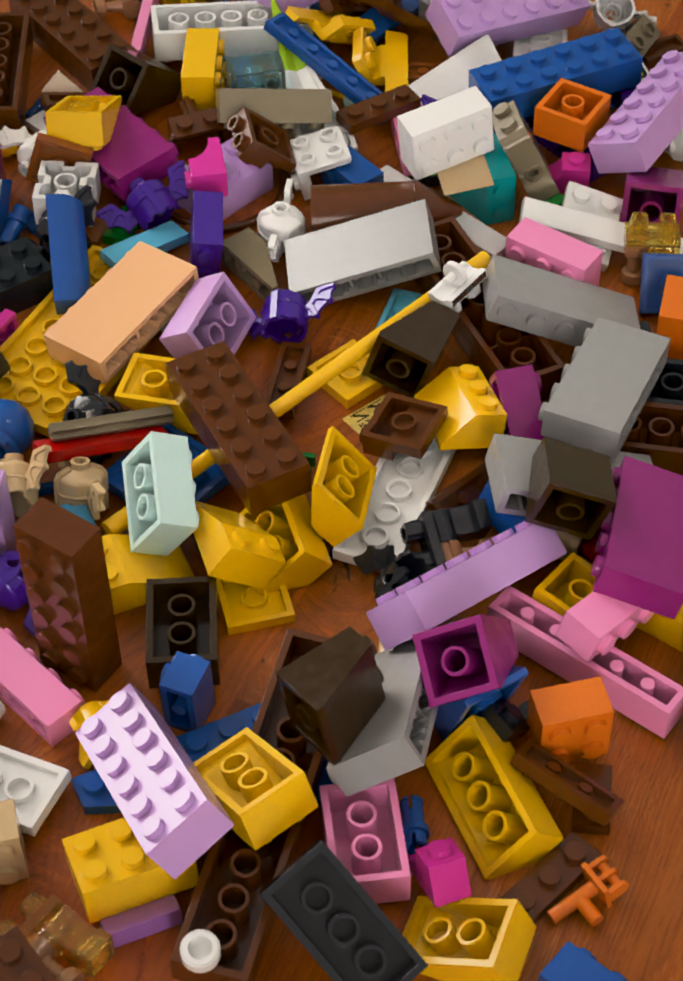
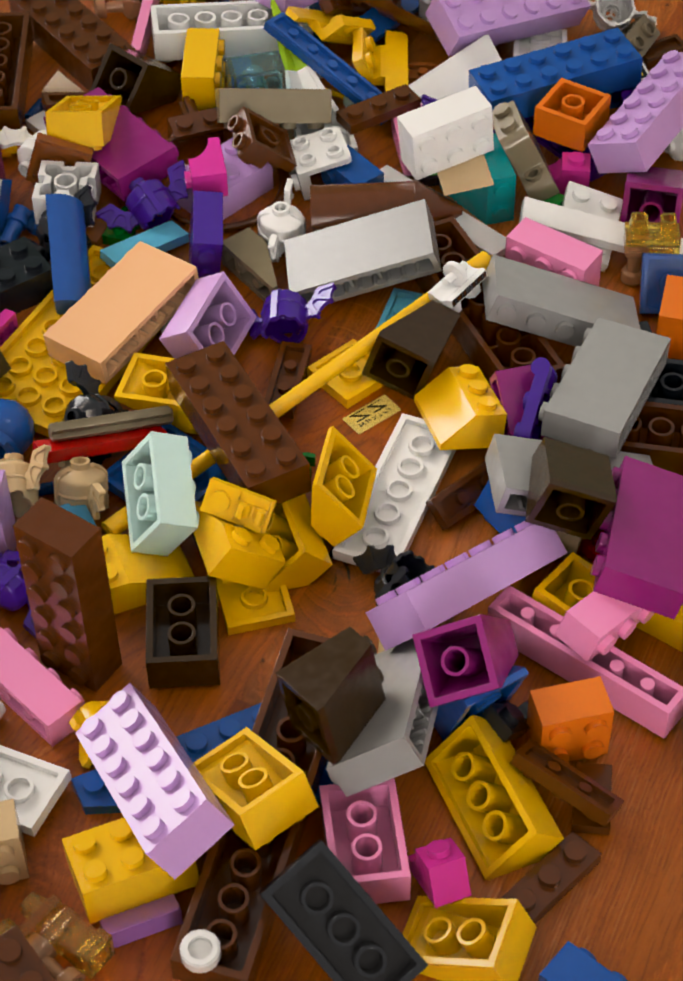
blue brick [159,651,216,732] -> none
reddish brown plate [359,392,448,461] -> none
black hips [400,498,494,570] -> none
blue pin [400,795,430,855] -> none
orange arm [546,855,629,927] -> none
none -> yellow plate [200,477,277,534]
none -> dark purple plate [514,357,558,440]

